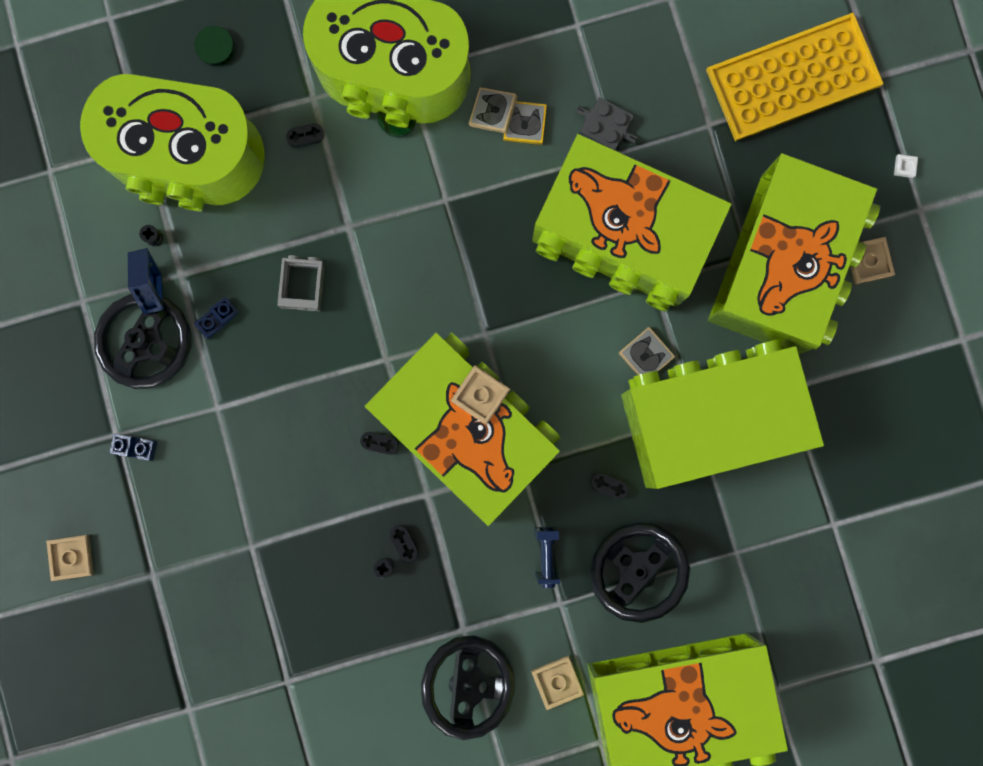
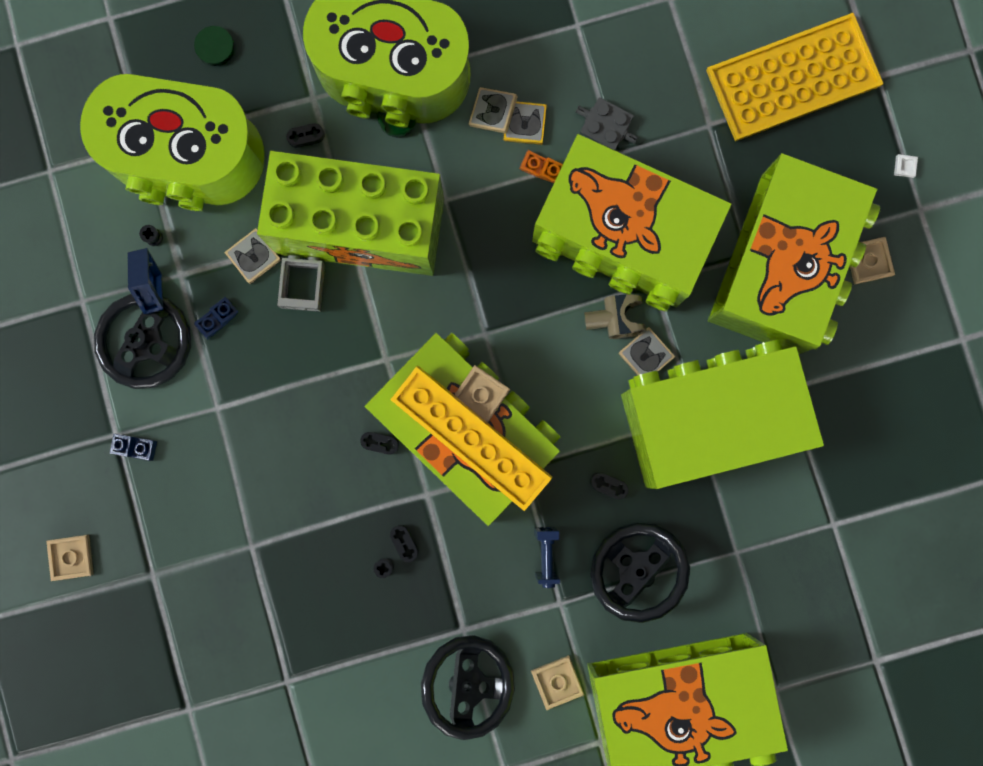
none -> tile [224,228,281,284]
none -> lime brick [257,151,444,276]
none -> yellow plate [390,366,552,511]
none -> orange slope [519,150,563,183]
none -> dark tan connector [584,295,647,339]

